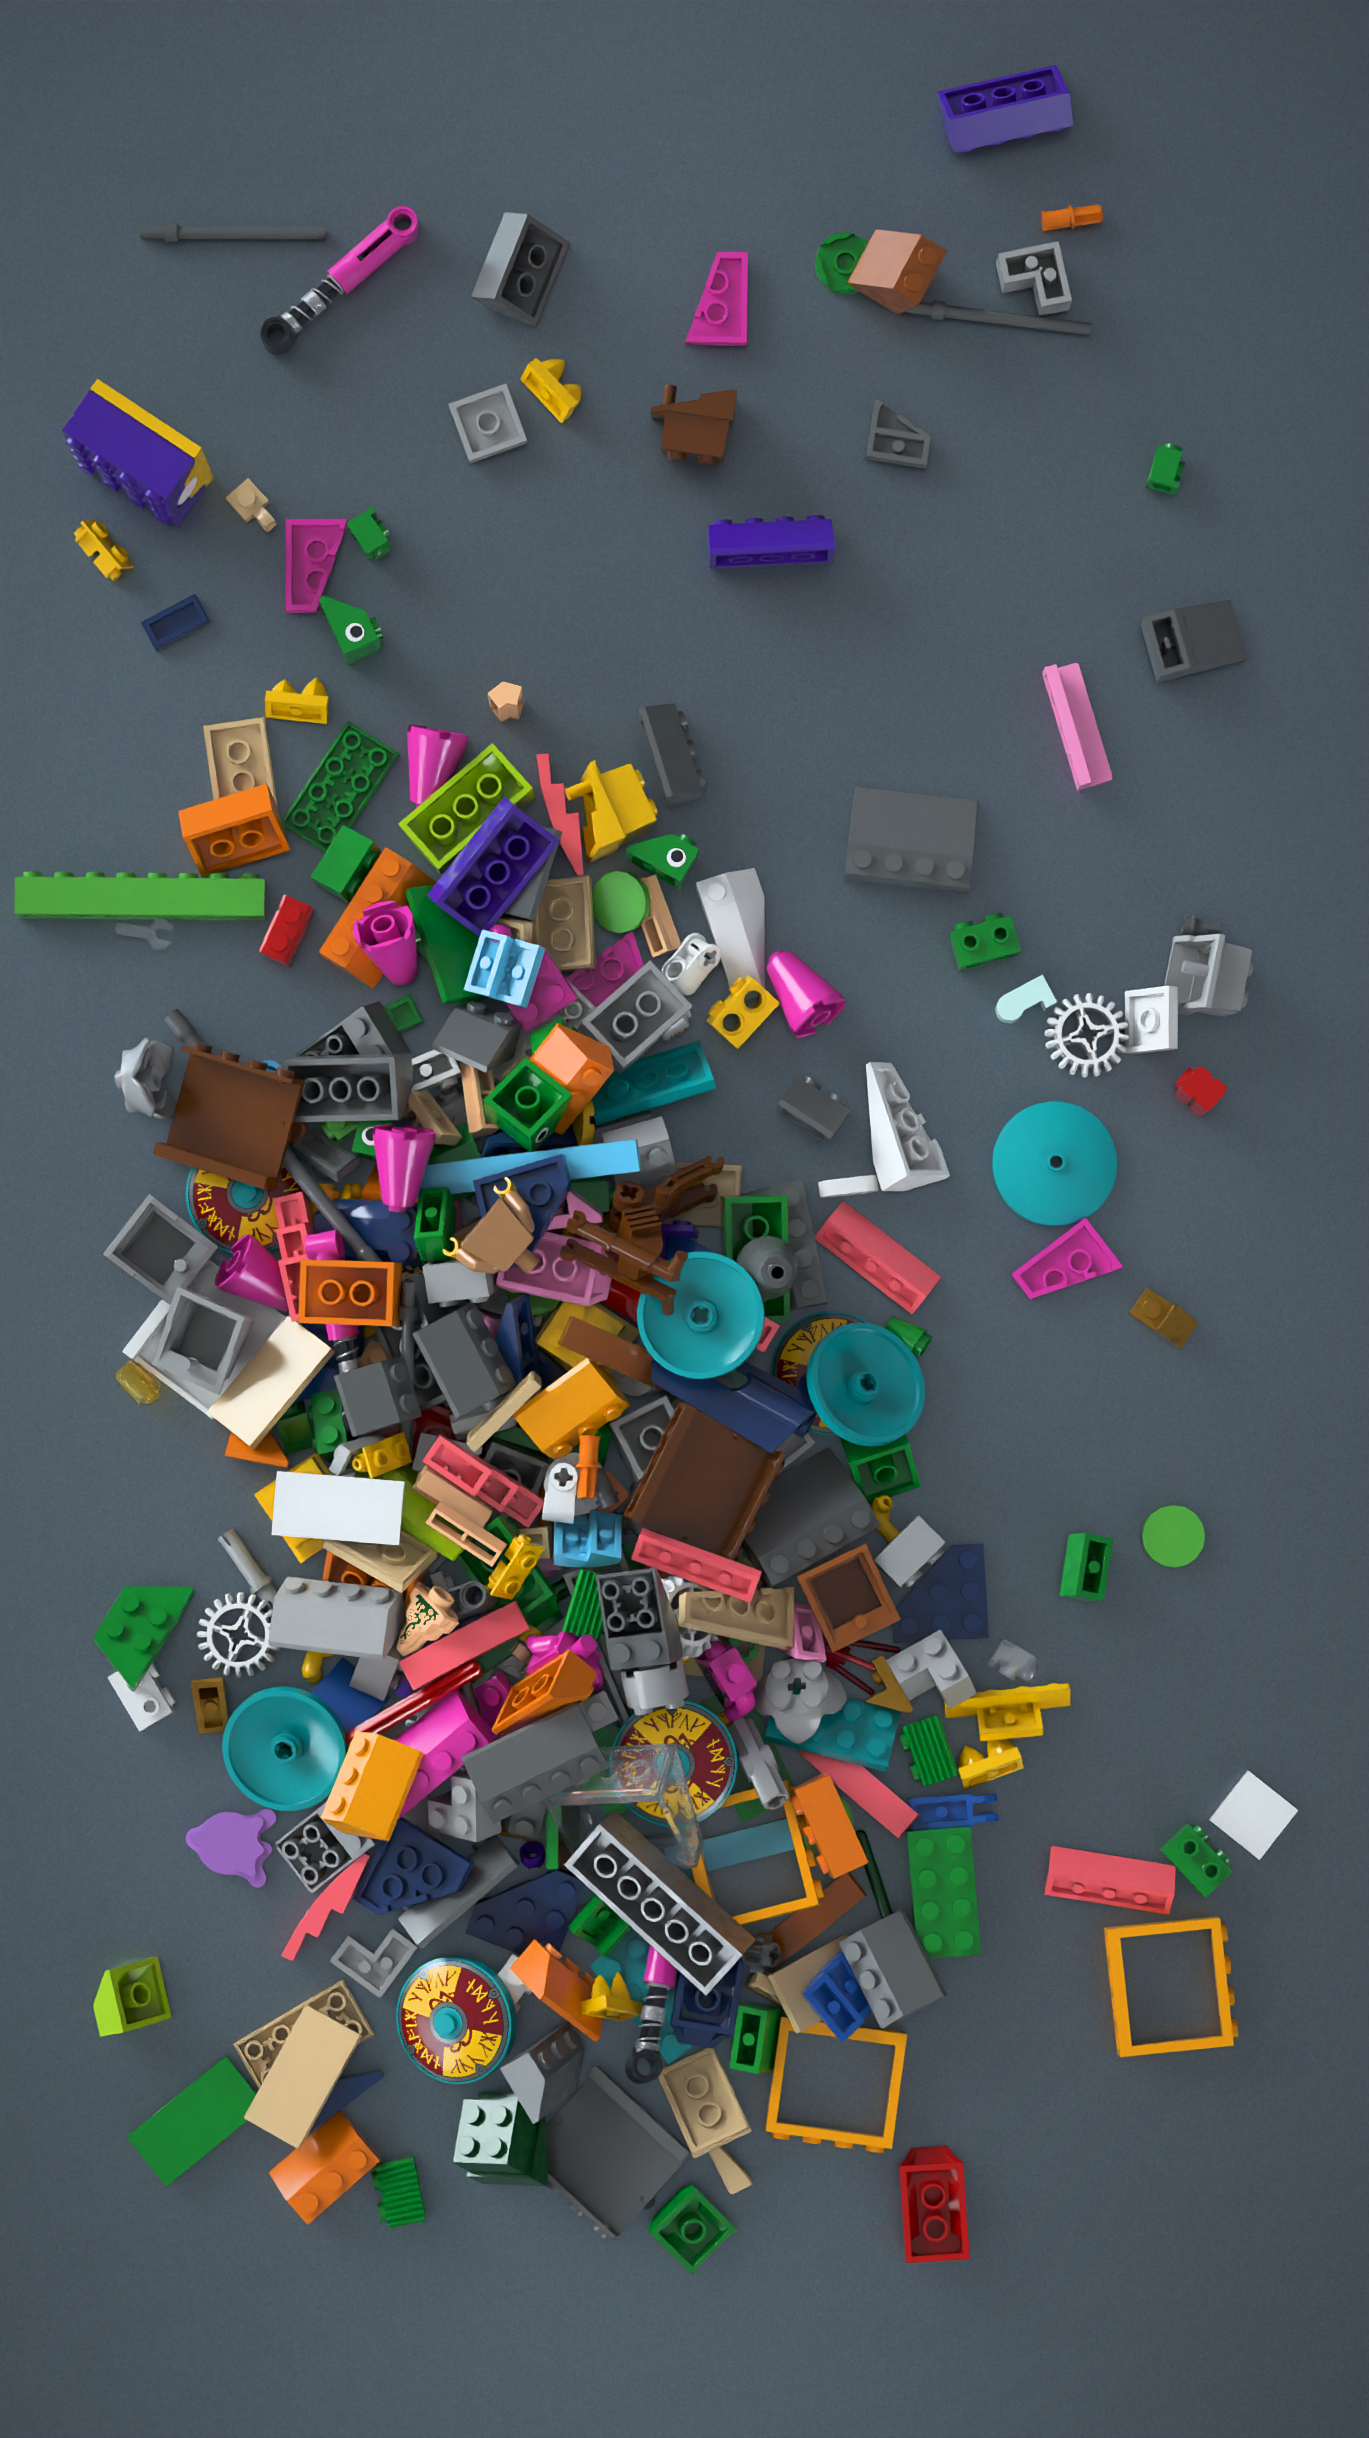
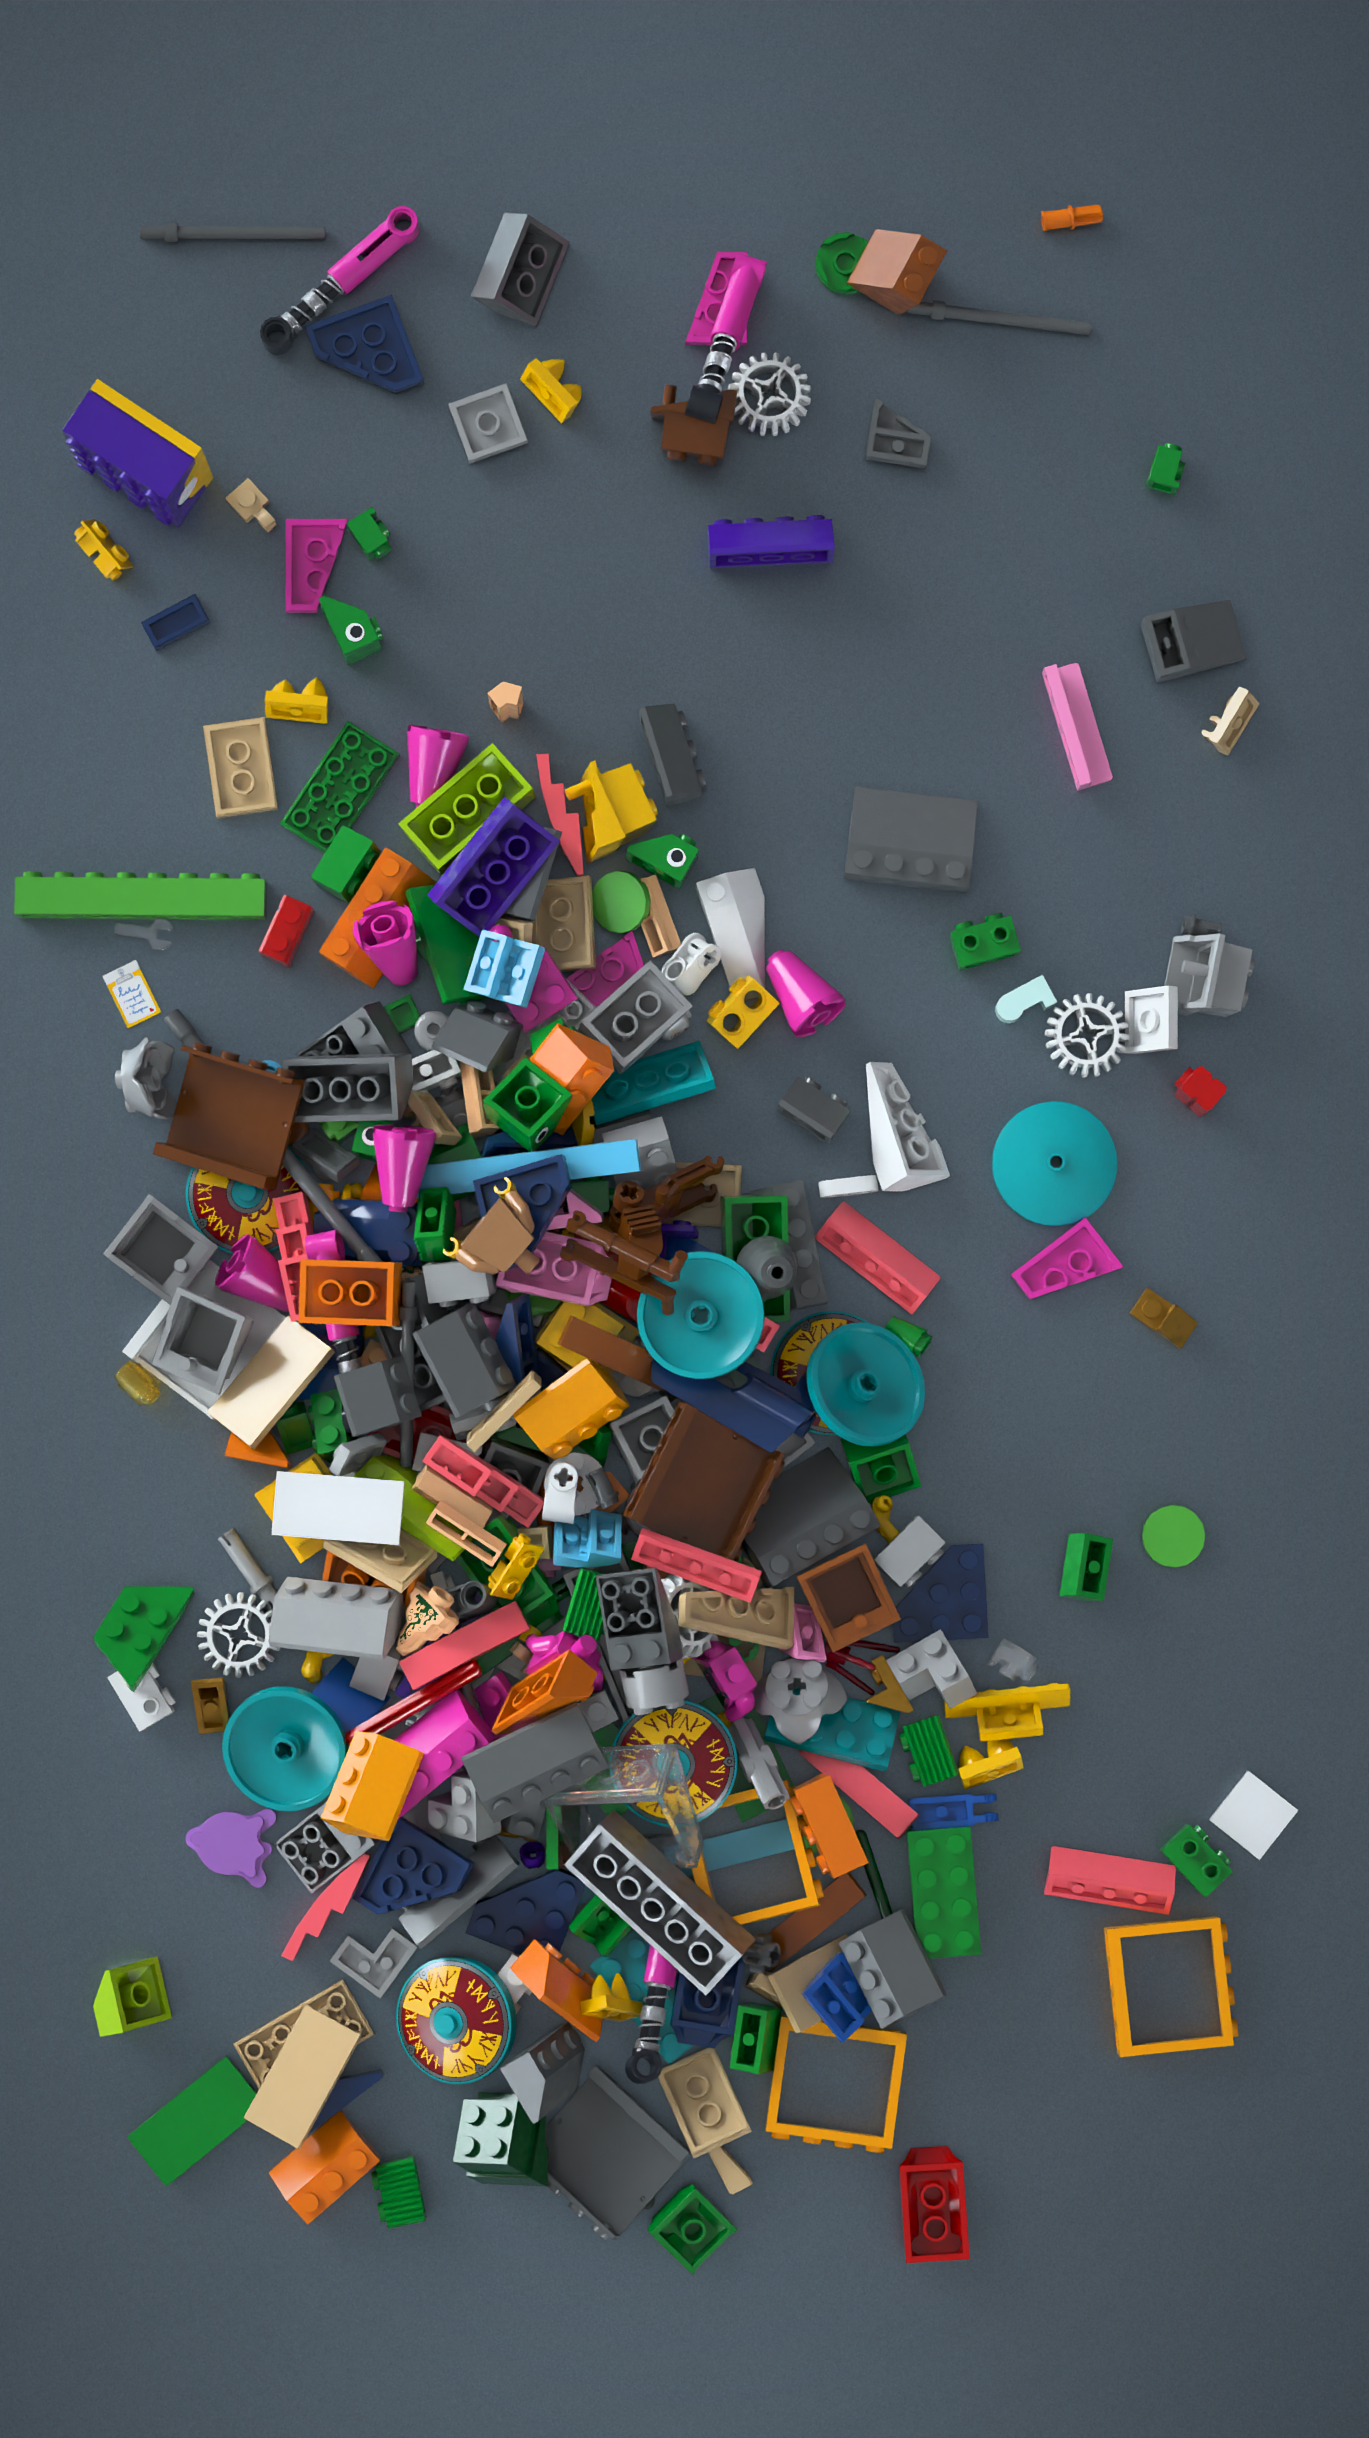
orange slope [178,784,290,877] -> none
yellow hinge [352,1432,412,1479] -> none
orange axle [575,1435,601,1499] -> none
dark purple slope [937,65,1074,153] -> none
light grey brick [996,241,1072,316] -> none
none -> white sticker [102,960,161,1028]
none -> dark blue plate [305,294,424,393]
none -> light grey head [414,1011,449,1052]
none -> piece [685,253,767,424]
none -> white gear [728,352,811,436]
none -> tan plate [1201,687,1259,756]

